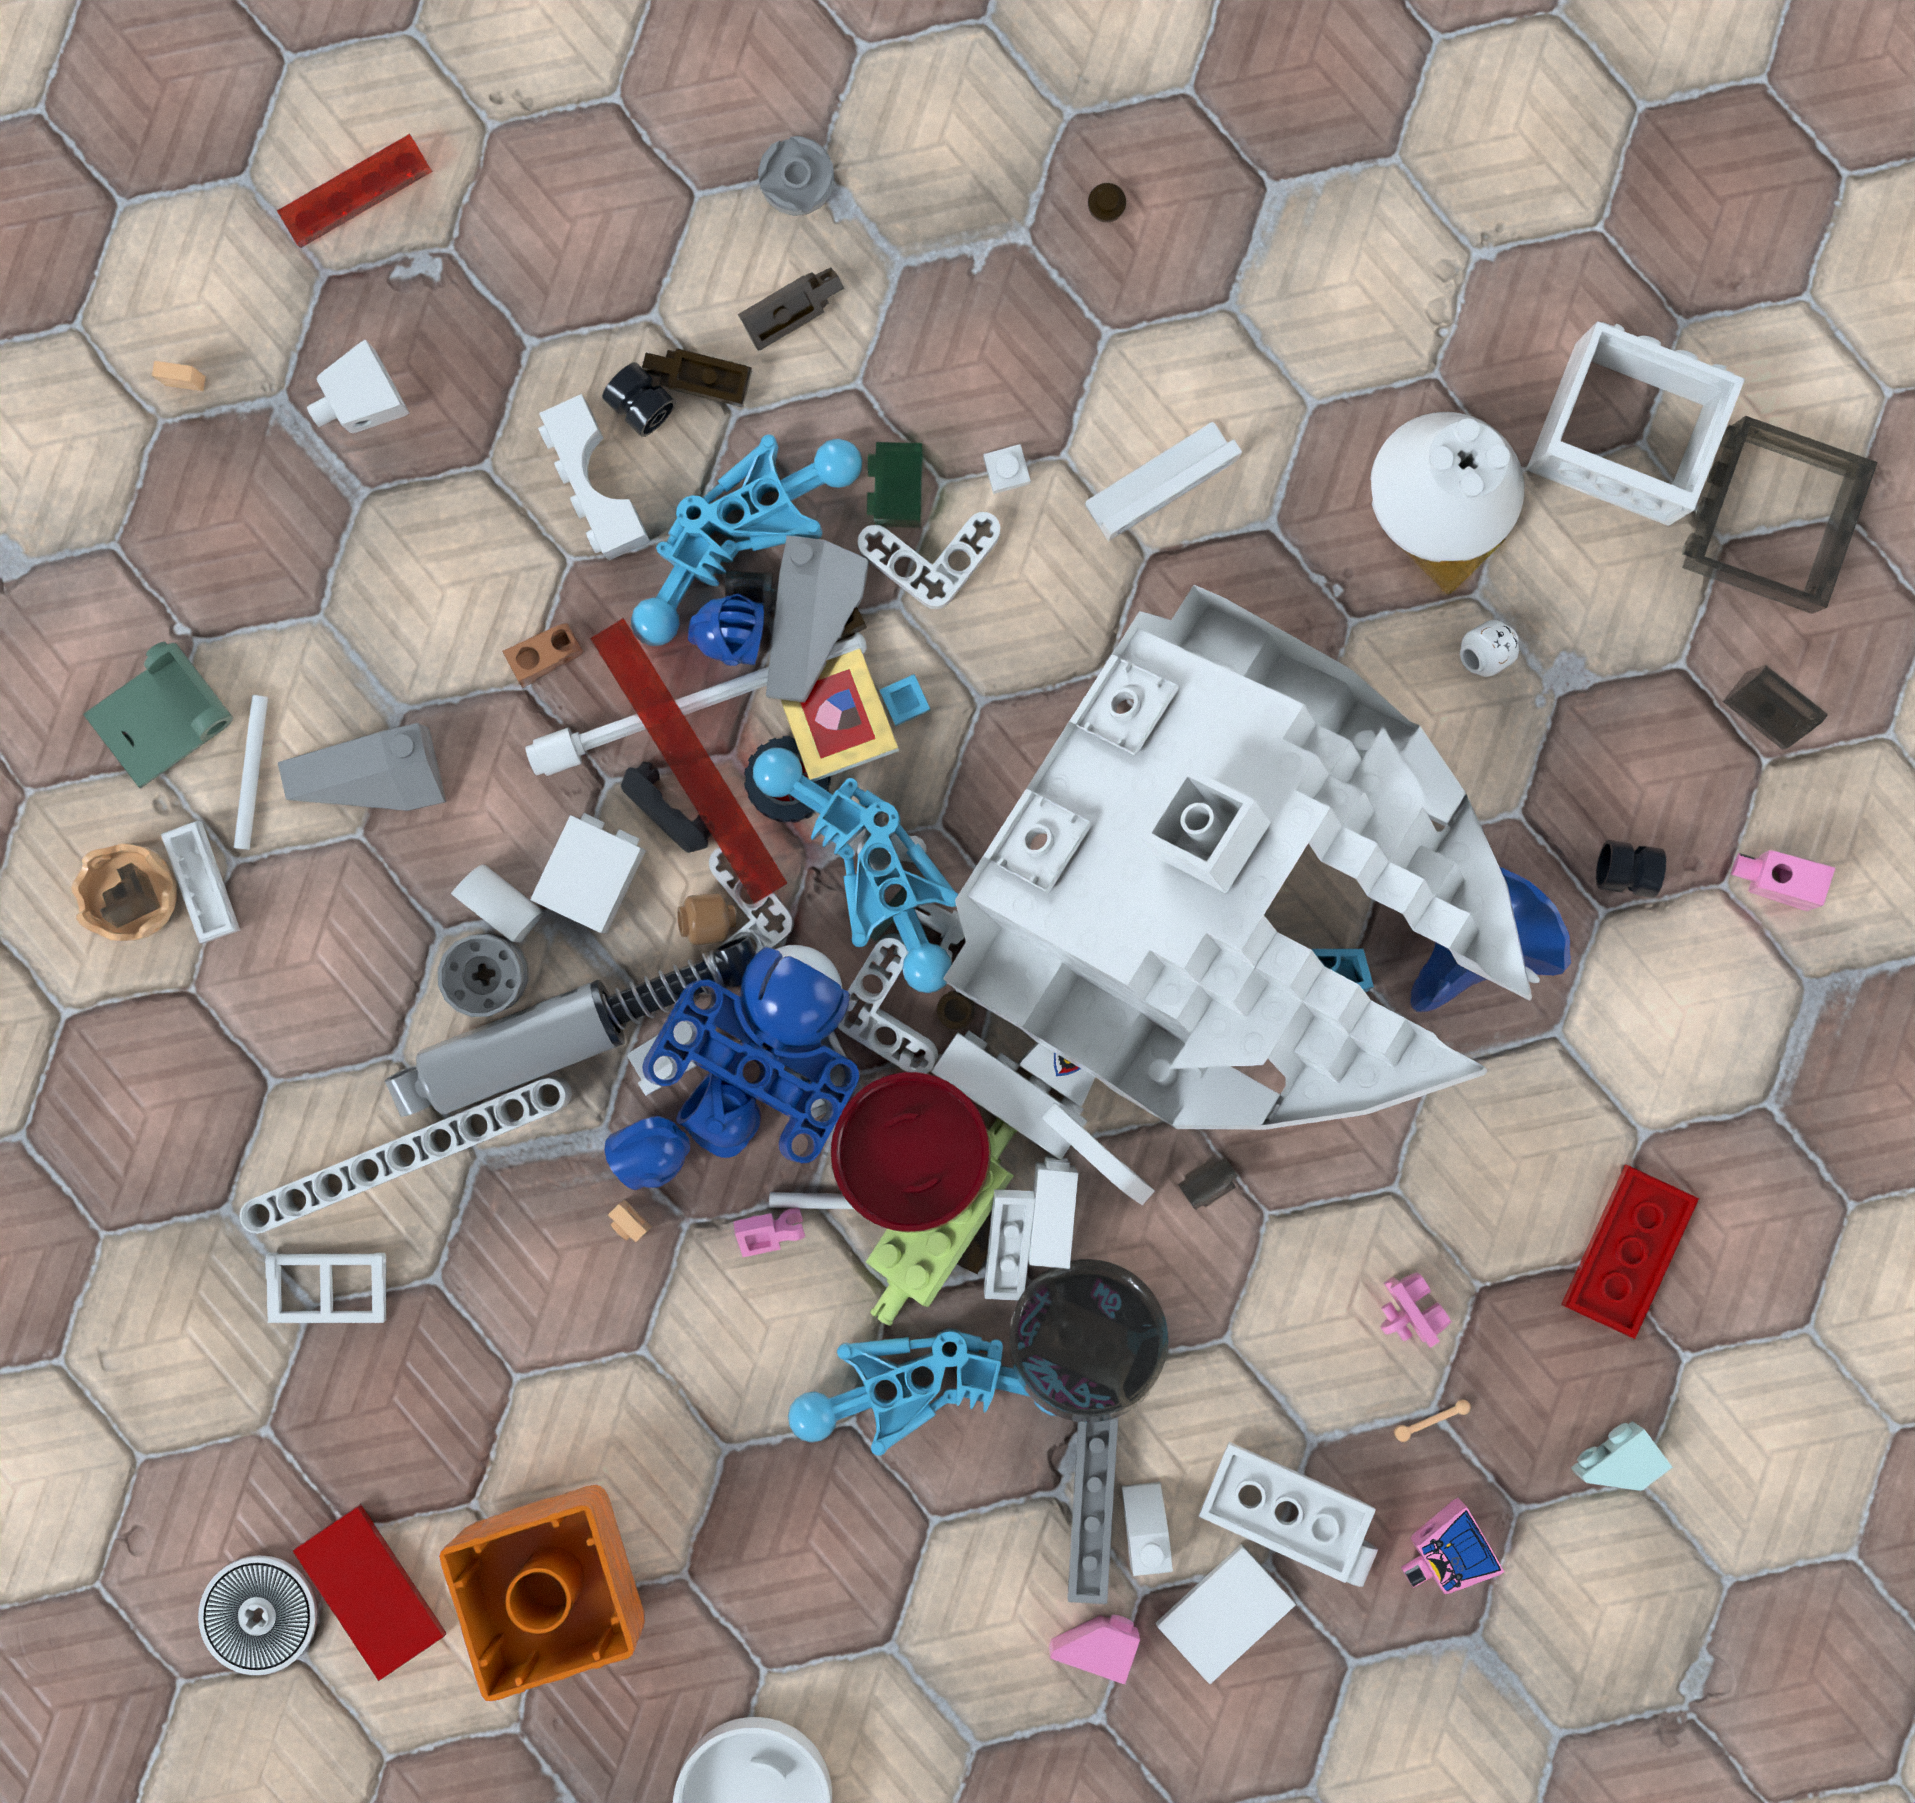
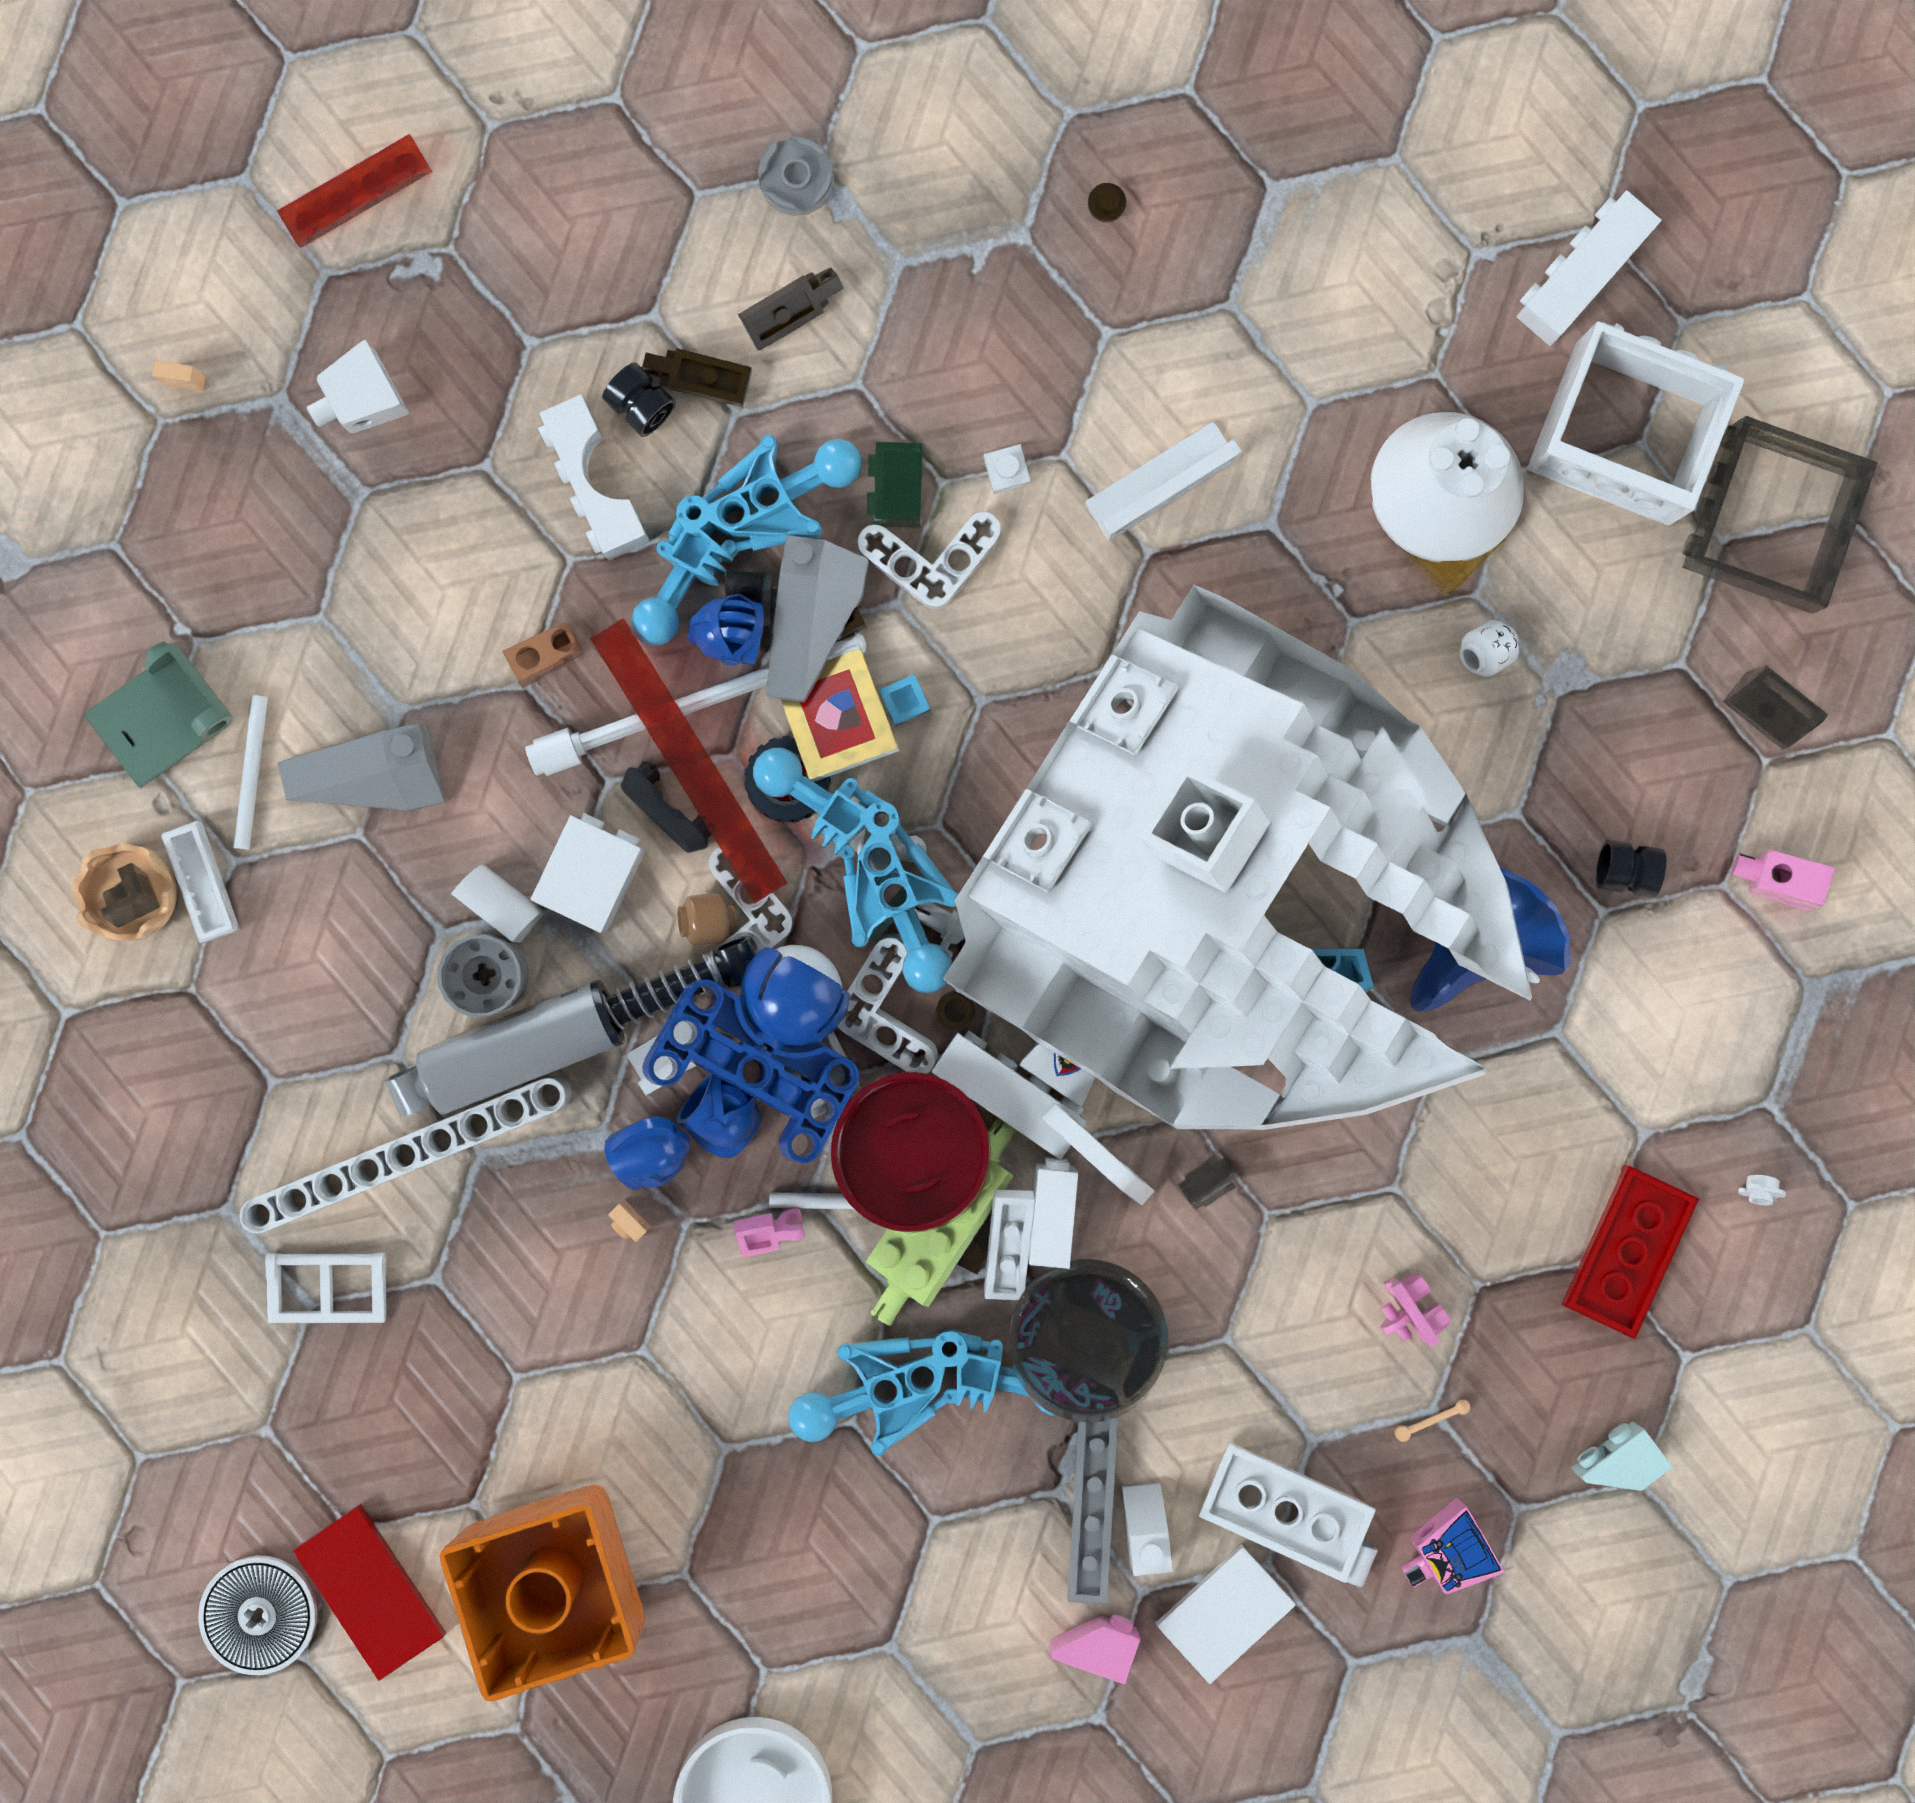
none -> white brick [1516,190,1662,347]
none -> white plate [1738,1175,1786,1206]

